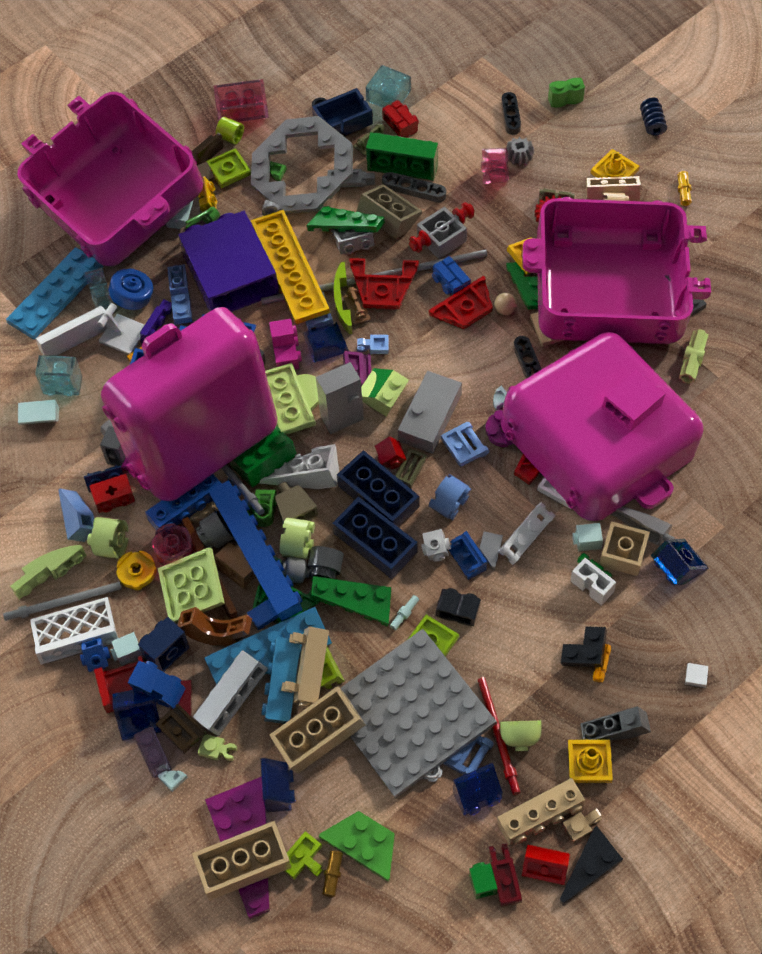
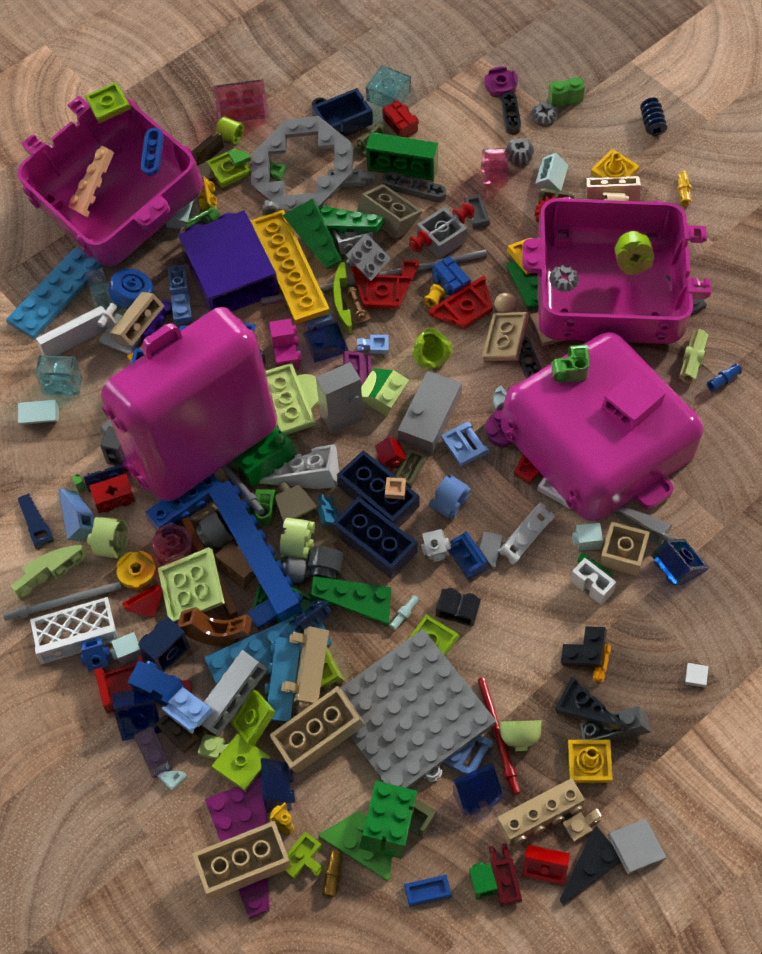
none -> dark blue piece [18,493,54,549]
none -> light nougat wing [68,145,114,217]
none -> bright green tile [71,474,86,494]
none -> lime plate [85,82,131,123]
none -> tan brick [109,292,164,347]
none -> red slope [122,584,163,618]
none -> blue plate [141,128,164,176]
none -> light blue plate [162,687,213,734]
none -> lime plate [211,734,271,792]
none -> bright green tile [228,150,251,167]
none -> lime plate [231,689,276,747]
none -> yellow hinge [269,802,294,835]
none -> green wing [282,199,343,269]
none -> dark blue hinge [289,600,332,634]
none -> dark azure plate [317,494,339,527]
none -> light grey hinge [345,233,391,281]
none -> green piece [359,780,417,859]
none -> light nougat tile [385,477,406,499]
none -> blue tile [404,874,452,907]
none -> olive panel [409,800,437,838]
none -> lime hair [412,328,453,370]
none -> yellow bush [423,284,445,308]
none -> dark grey tile [464,195,490,229]
none -> tan tile [482,312,529,361]
none -> magenta plate [484,66,518,97]
none -> light grey gear [531,101,558,125]
none -> light aqua brick [535,153,568,192]
none -> light grey gear [549,265,579,292]
none -> bright green piece [551,345,589,383]
none -> black wing [555,677,624,731]
none -> light grey tile [607,819,667,874]
none -> lime brick [614,231,654,275]
none -> blue pin [707,363,742,392]

